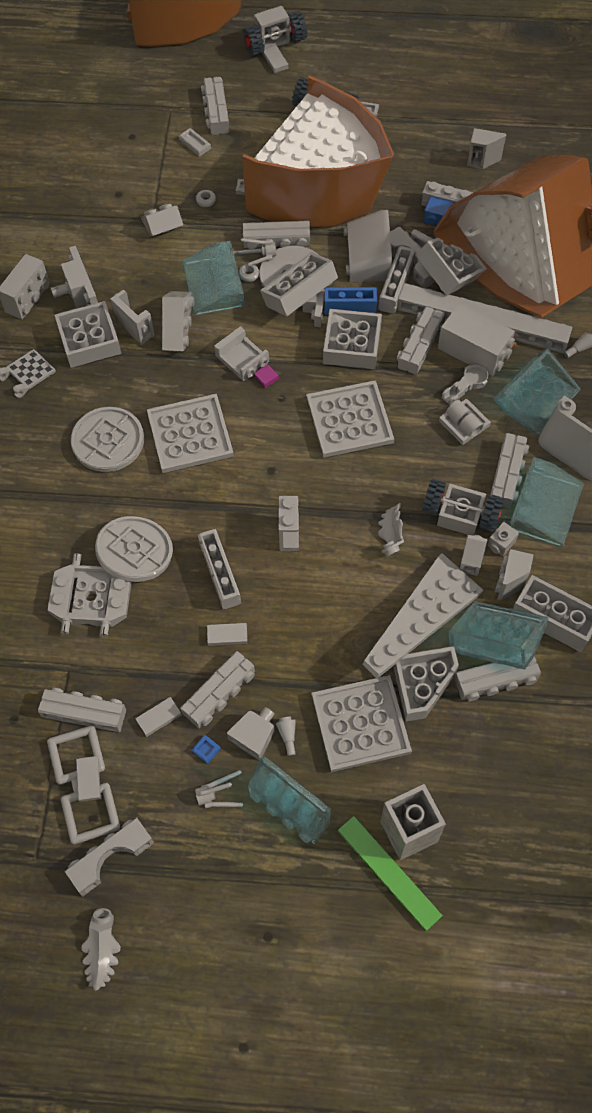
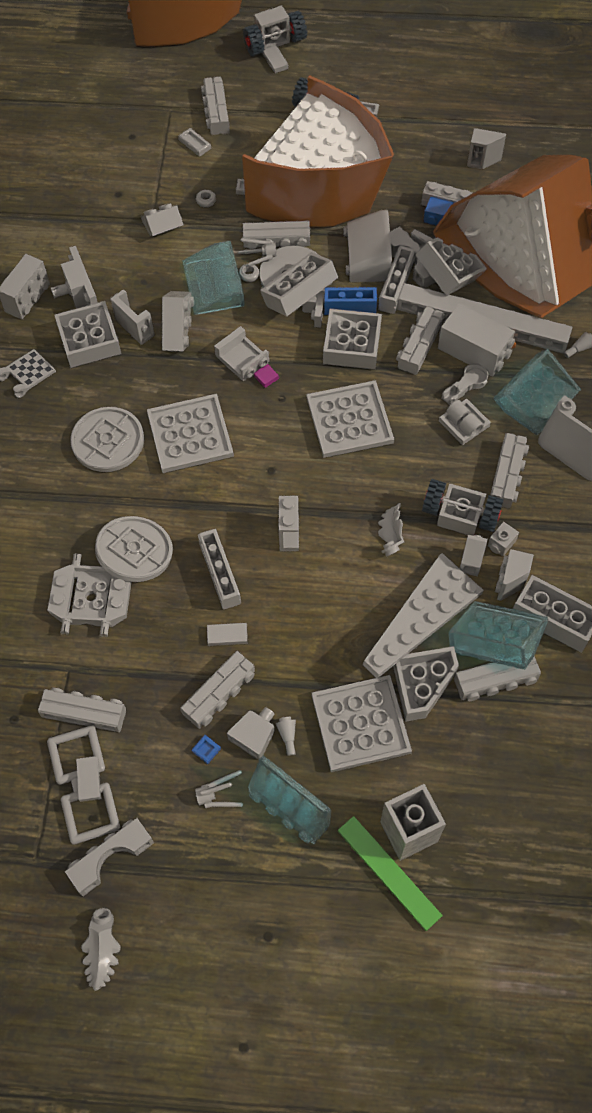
light grey tile [136,697,181,737] -> none
clear light blue slope [509,457,584,547] -> none

